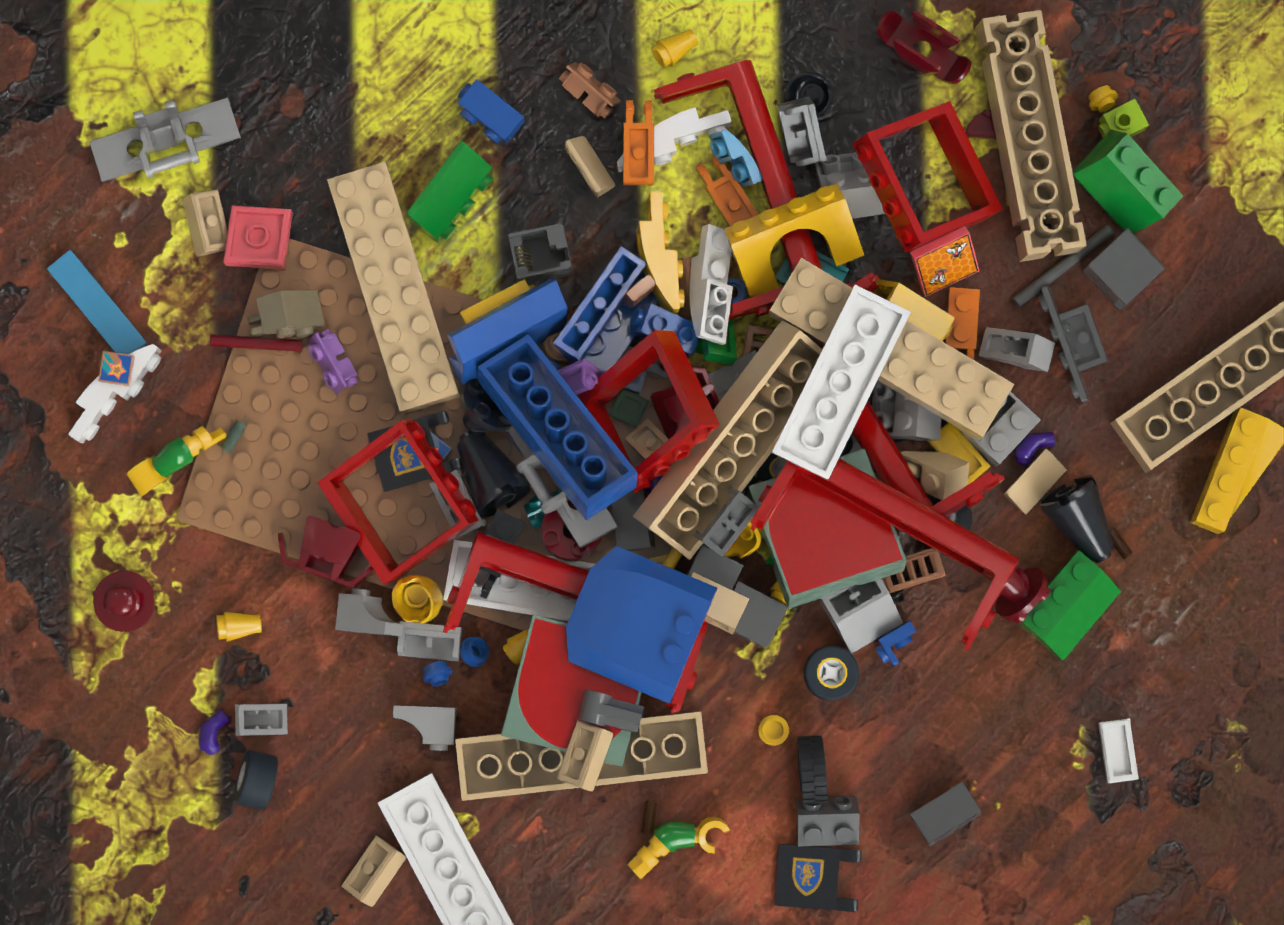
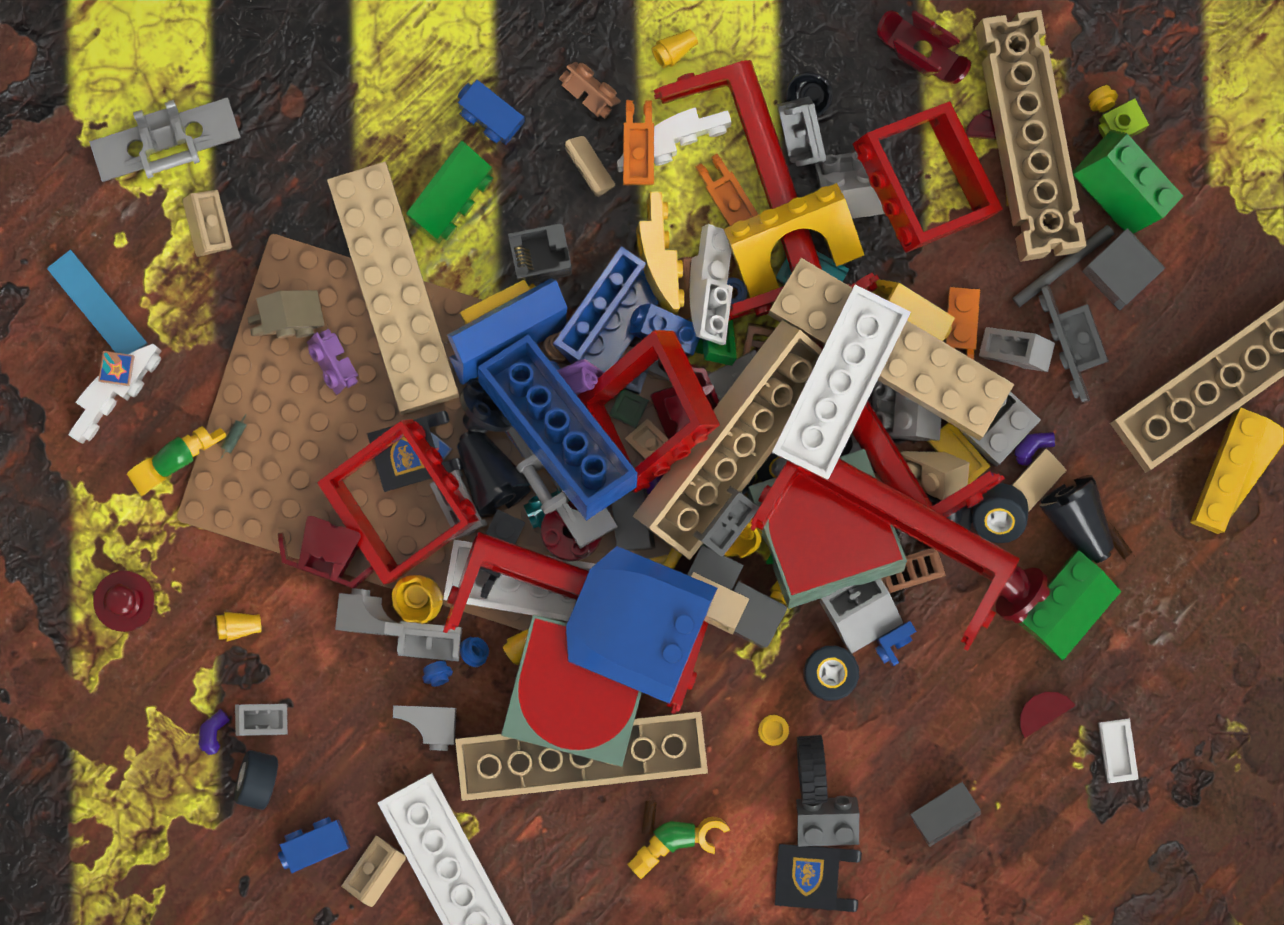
dark red bar [210,334,302,352] -> none
coral tile [223,205,293,270] -> none
tan slope [557,720,613,792] -> none
dark grey piece [577,689,644,733] -> none
nougat tile [623,274,655,309] -> none
dark azure slope [709,129,763,187] -> none
tile [910,226,979,297] -> none
none -> blue brick [278,817,351,873]
none -> black wheel [972,483,1029,543]
none -> dark red tile [1019,692,1076,738]

